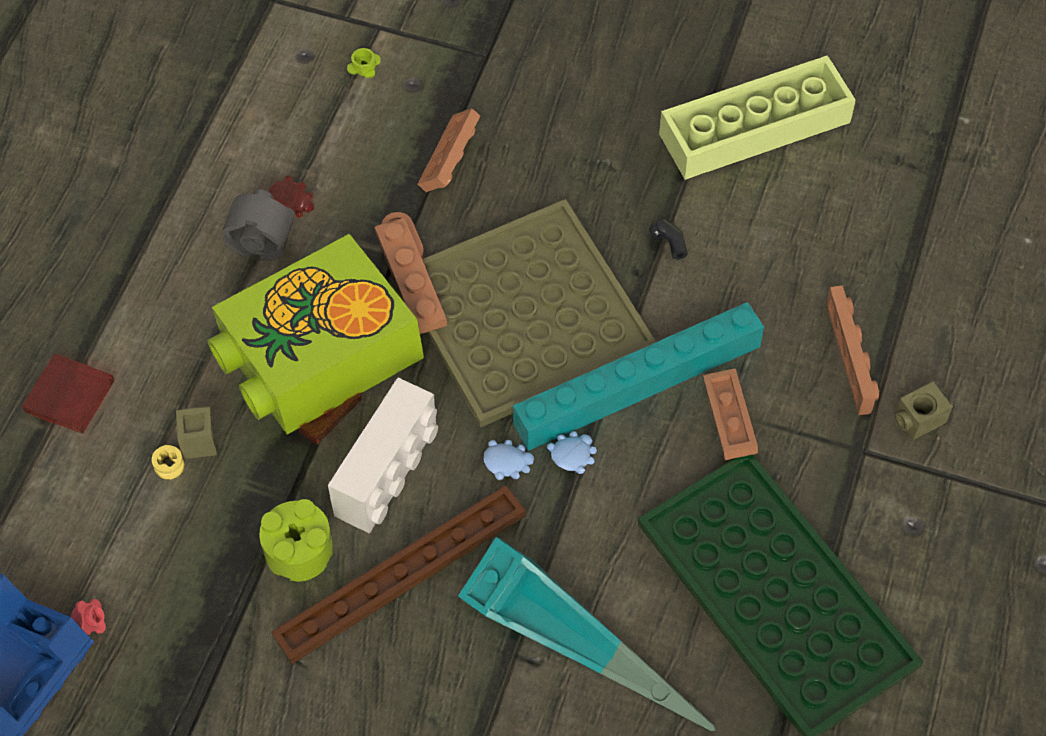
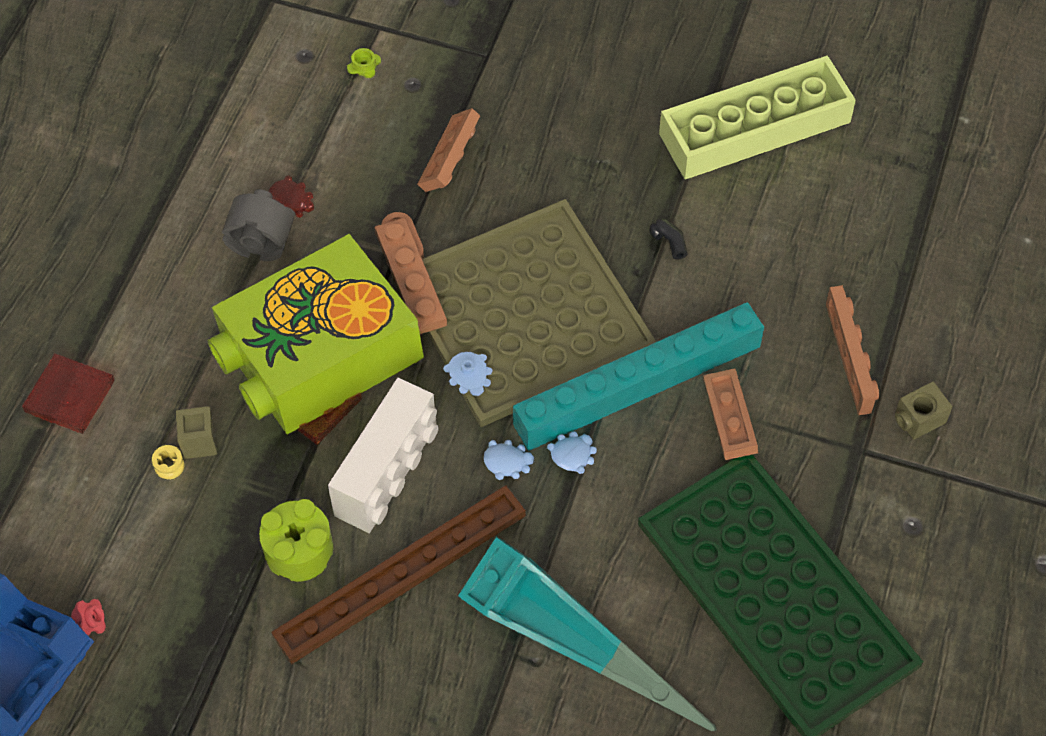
none -> light blue piece [443,352,492,396]

